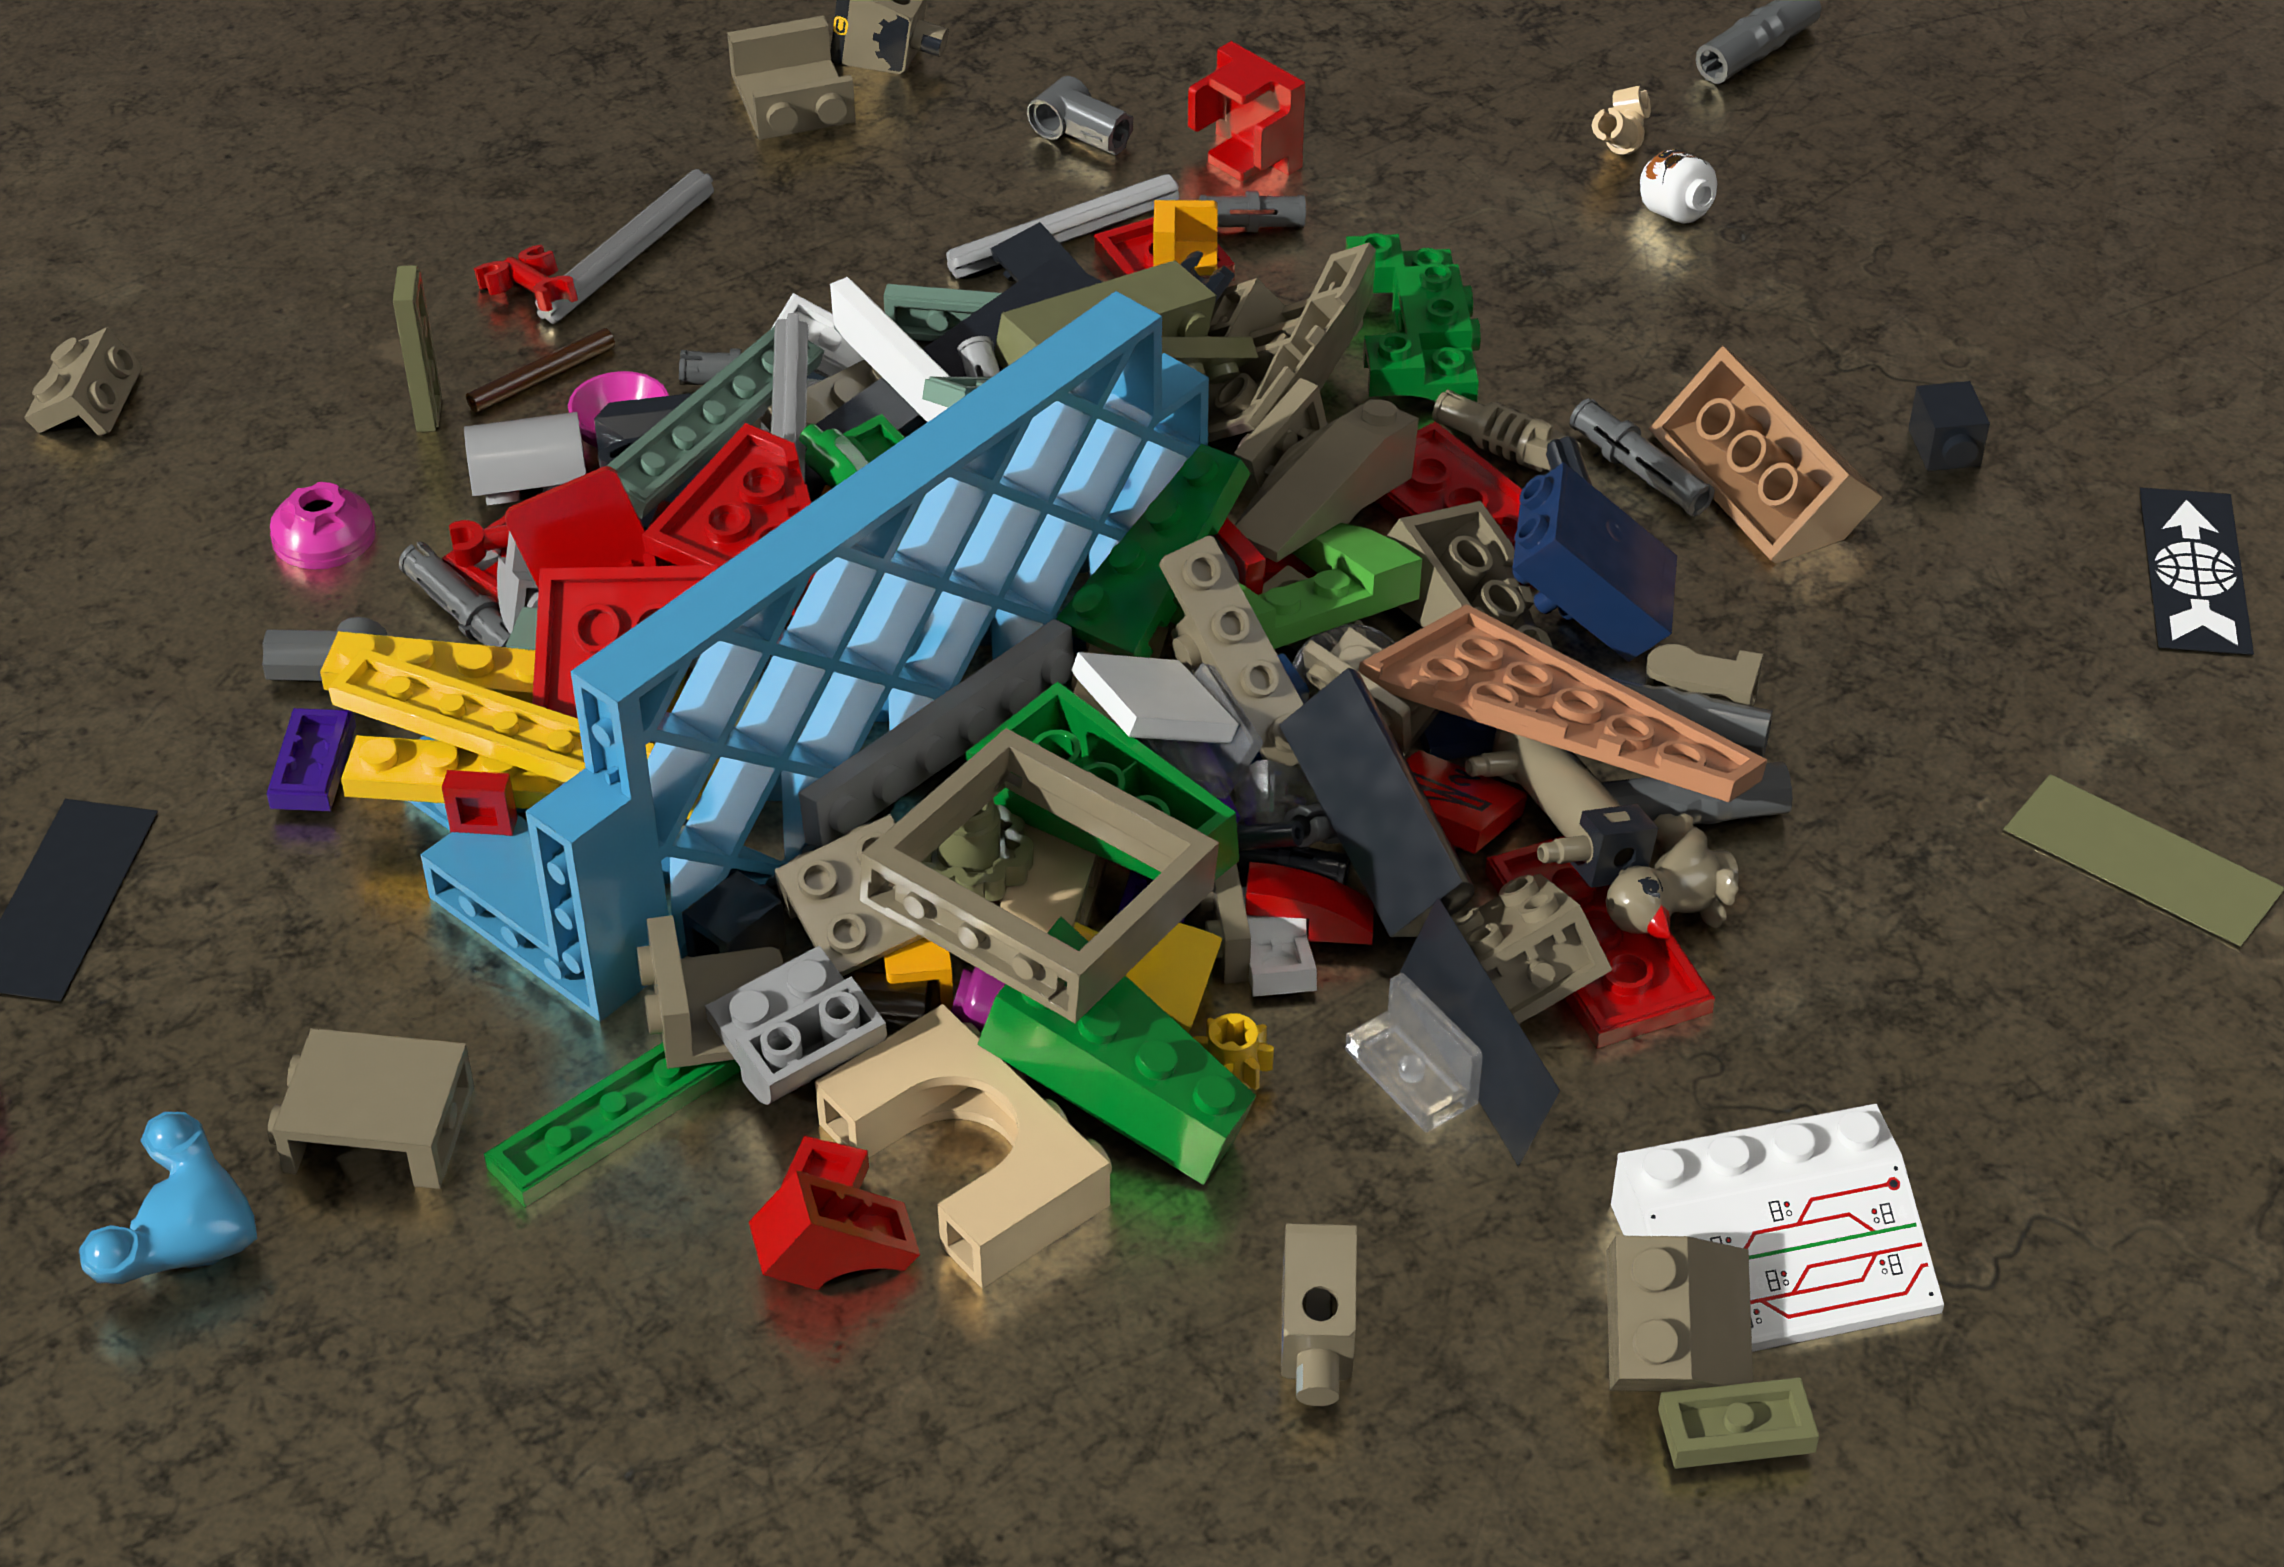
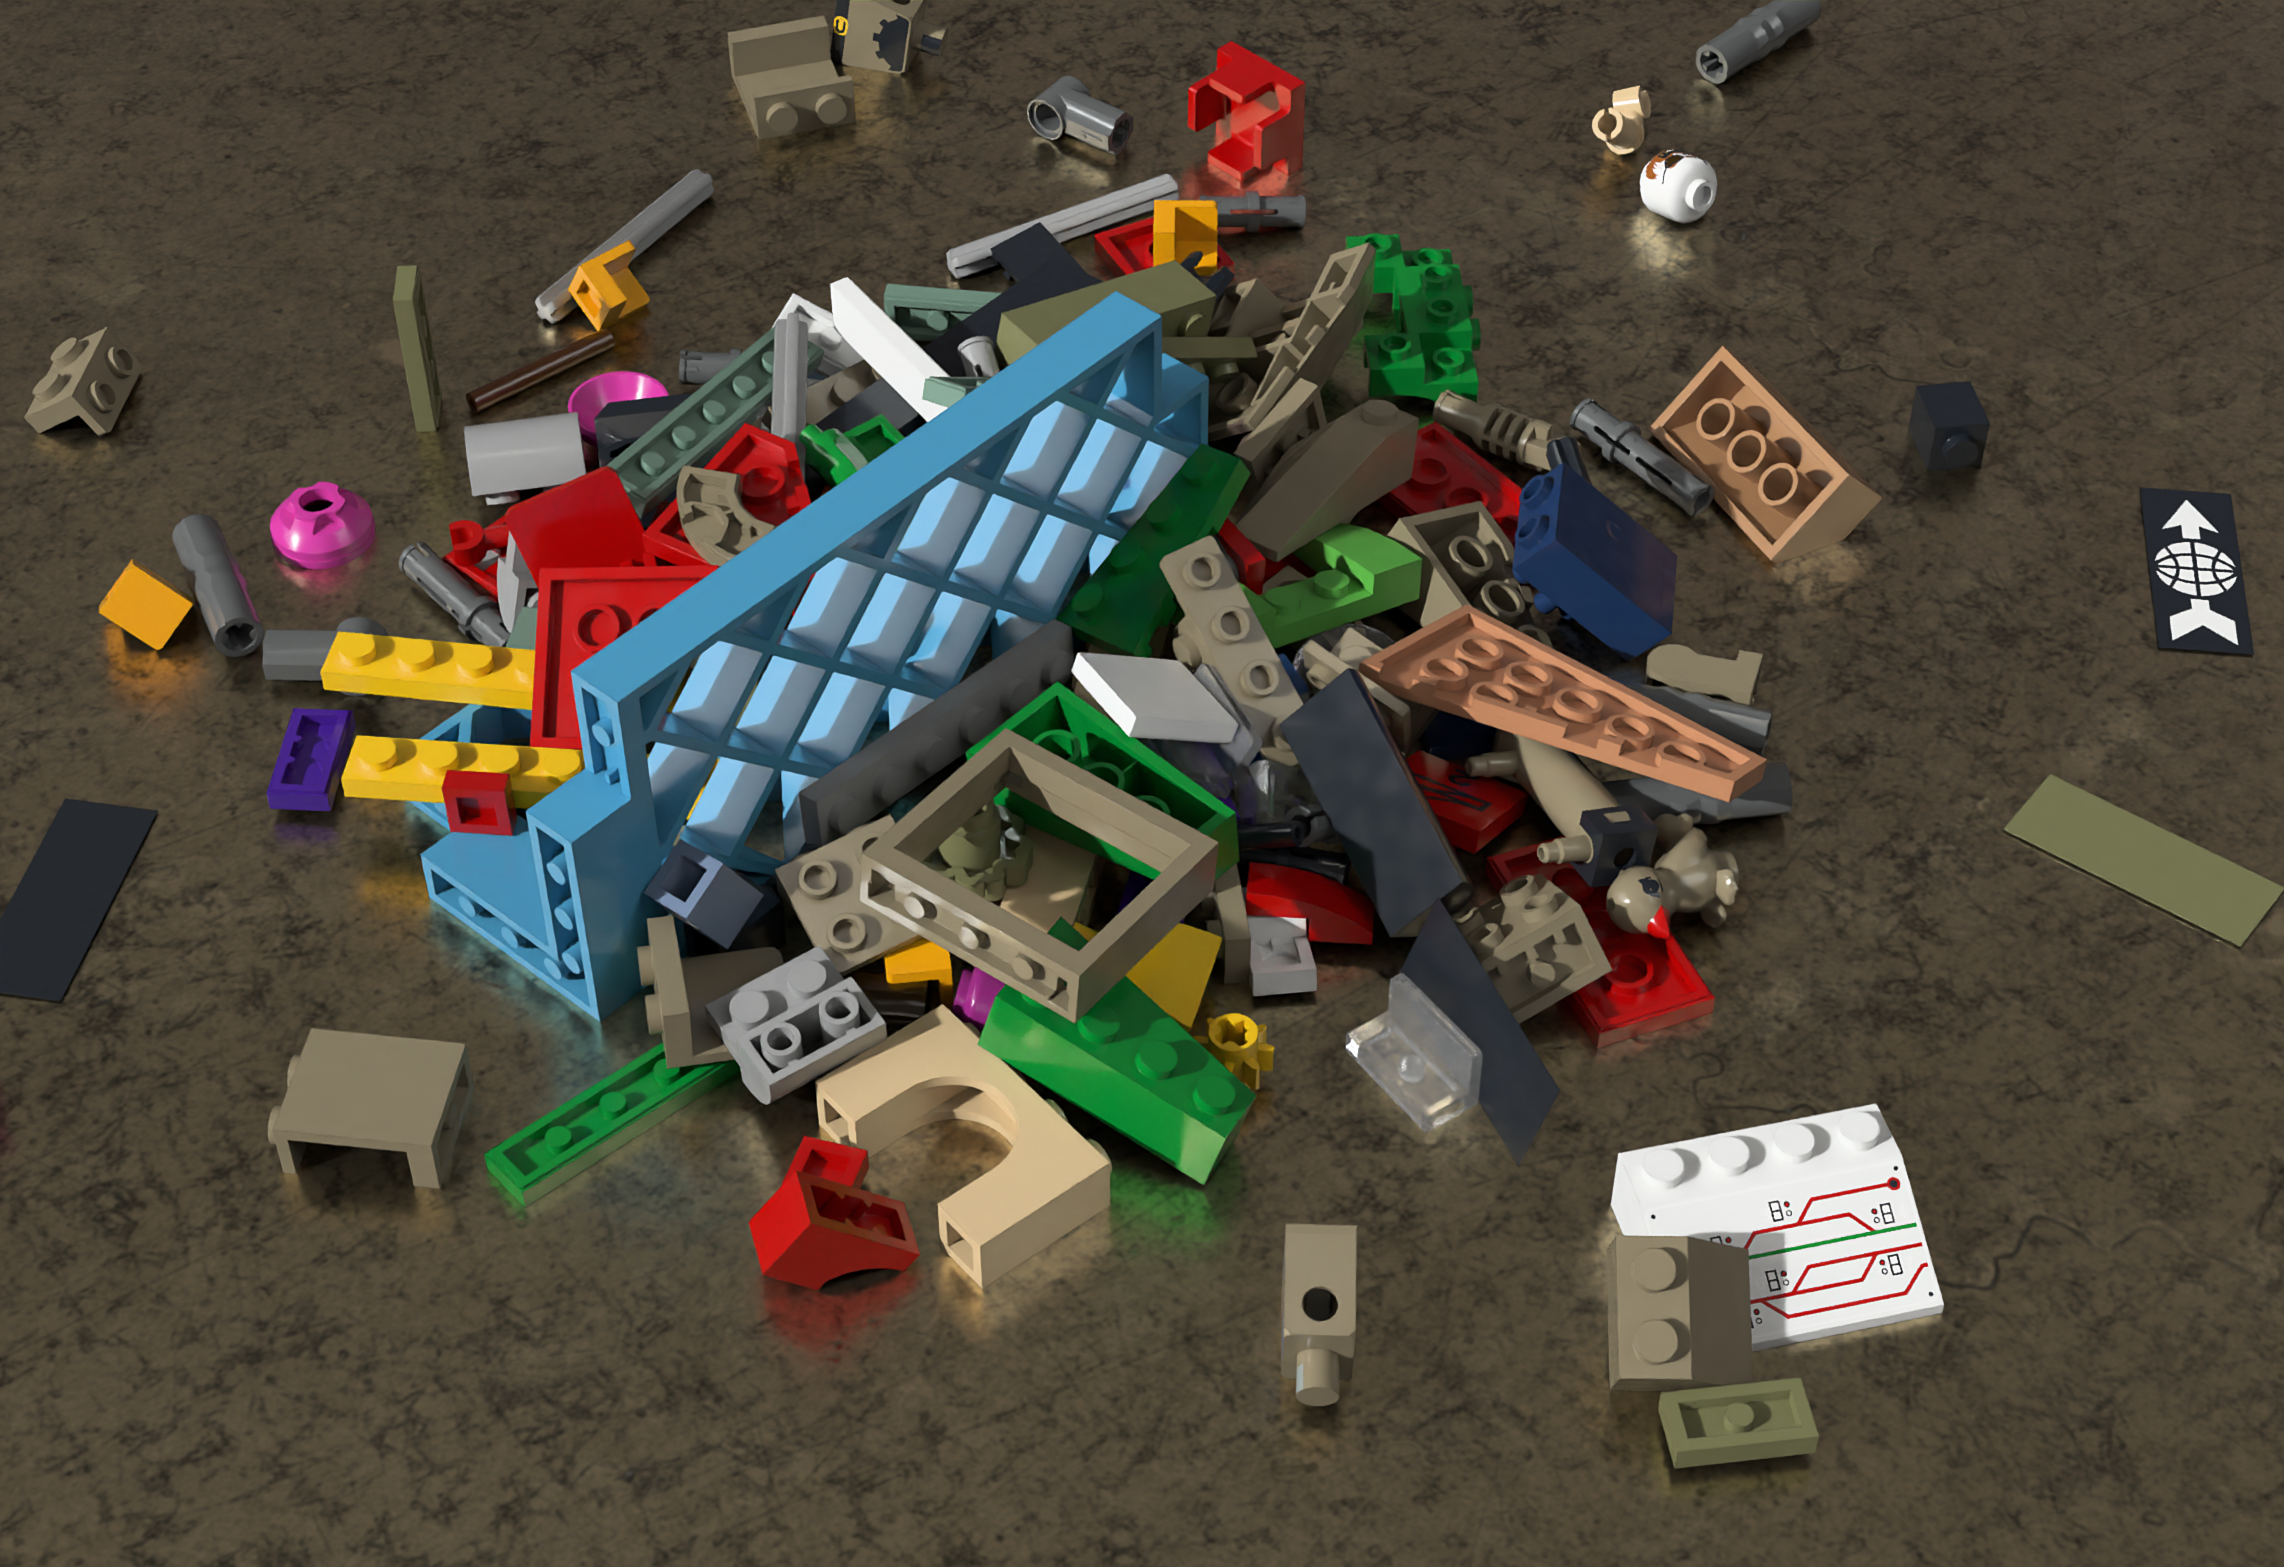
dark azure head [79,1112,258,1284] -> none
yellow plate [328,648,655,783] -> none
red bar [474,245,578,312] -> none
none -> light orange panel [99,558,193,650]
none -> dark grey axle [172,514,264,657]
none -> light orange panel [568,240,650,331]
none -> sand blue brick [644,839,763,949]
none -> dark tan tile [677,465,778,567]

